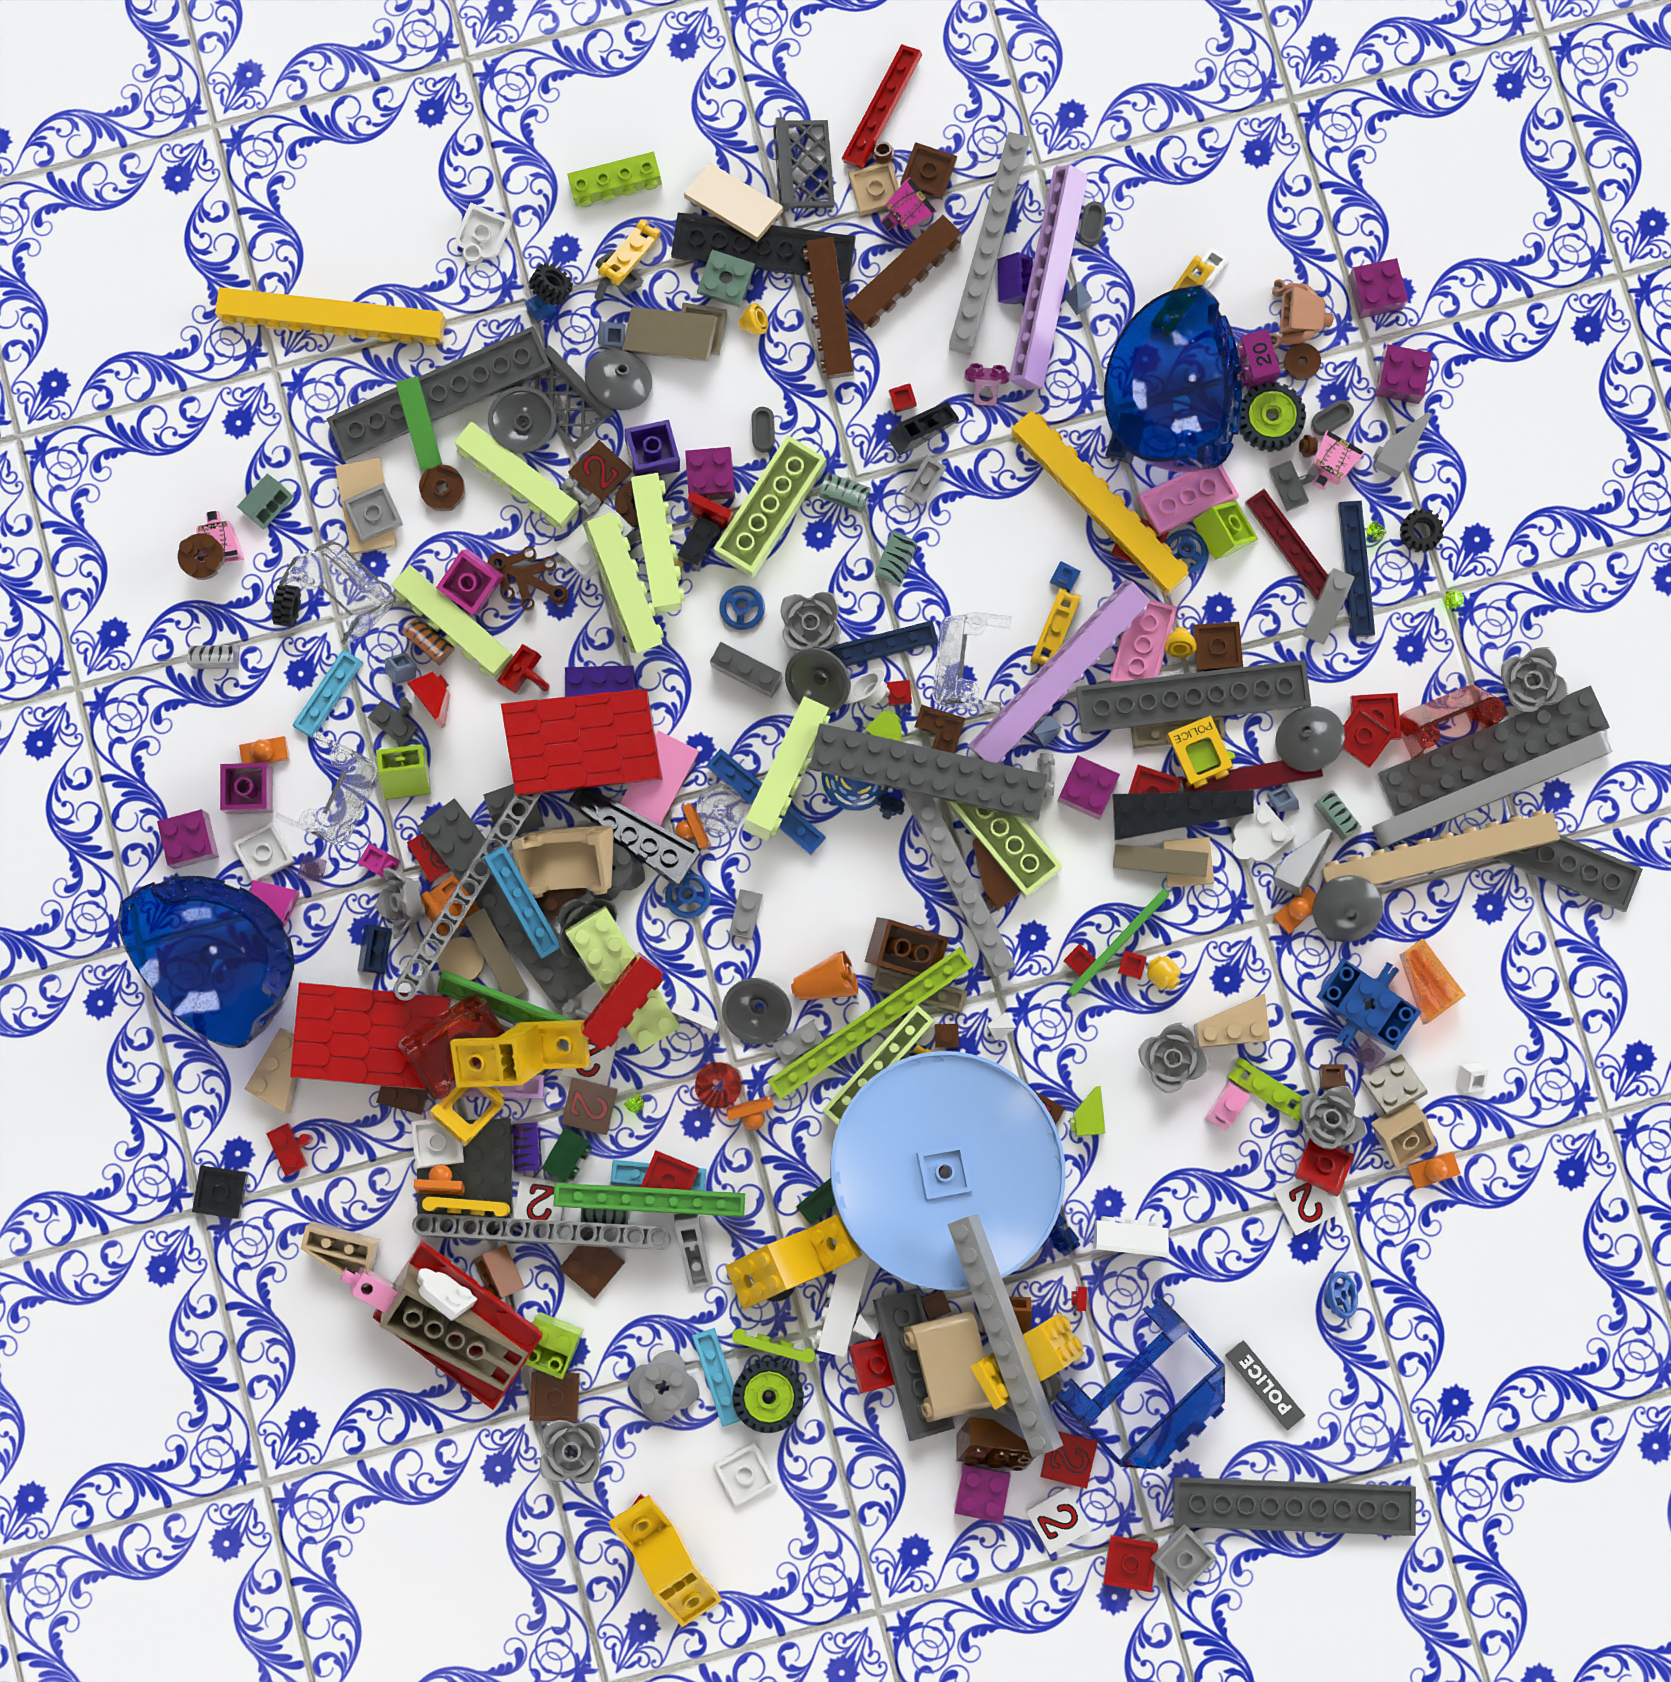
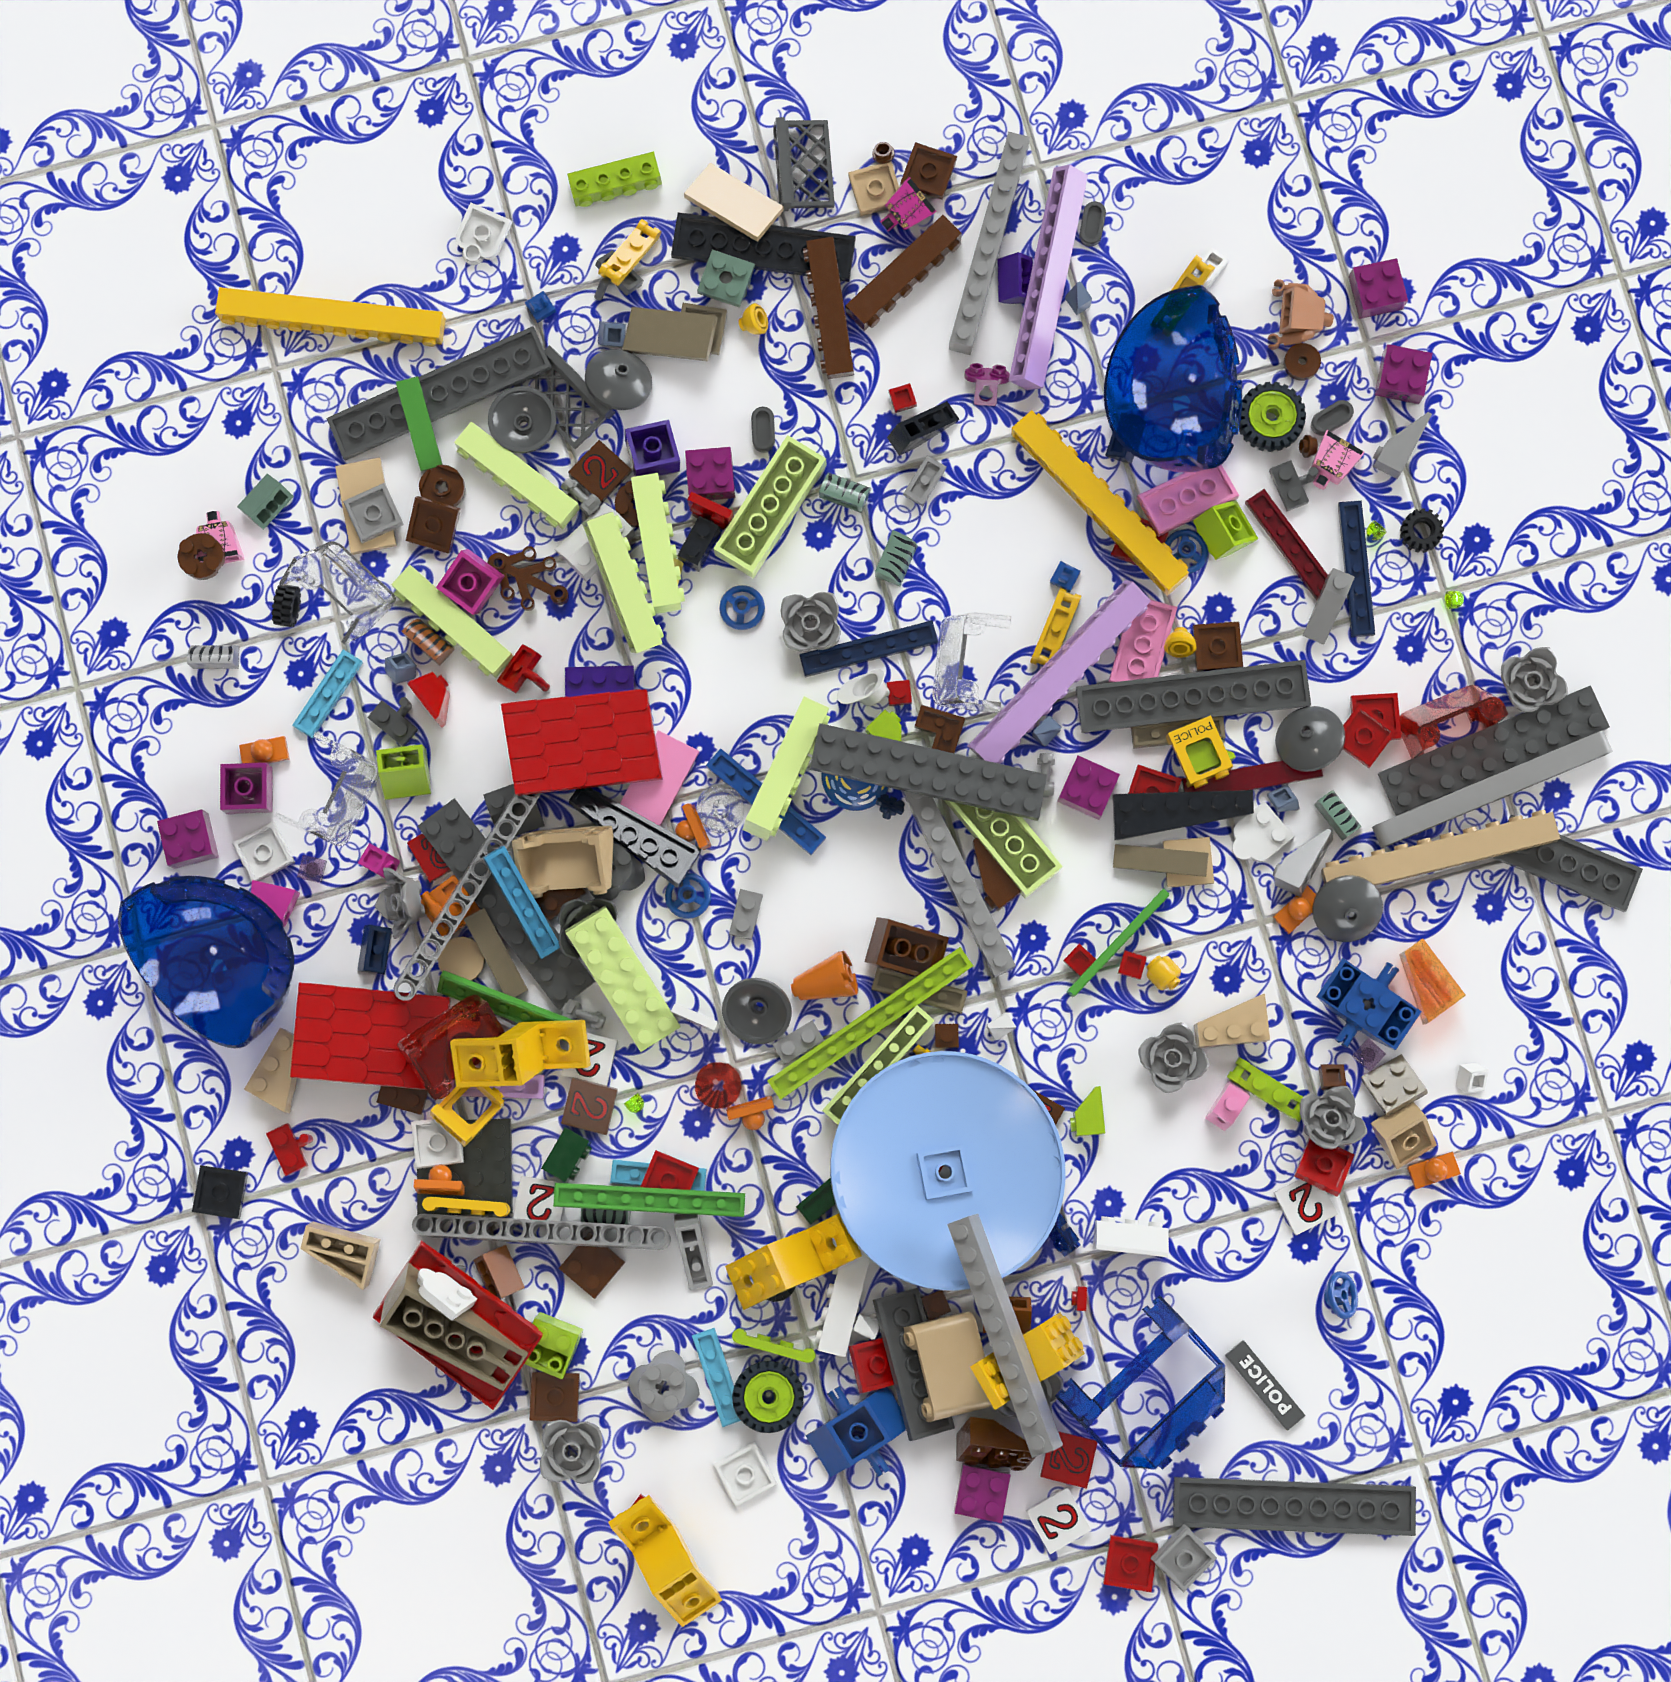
bright pink torso [340,1267,397,1313] -> none
dark purple brick [512,1122,542,1172] -> none
black tyre [529,263,573,306] -> none
red brick [580,952,663,1050] -> none
dark grey brick [710,641,783,698] -> none
dark grey dish [785,648,851,714] -> none
red plate [841,44,923,169] -> none
magenta brick [1234,329,1281,391] -> none
none -> reddish brown plate [405,496,461,554]
none -> blue slope [805,1386,906,1477]

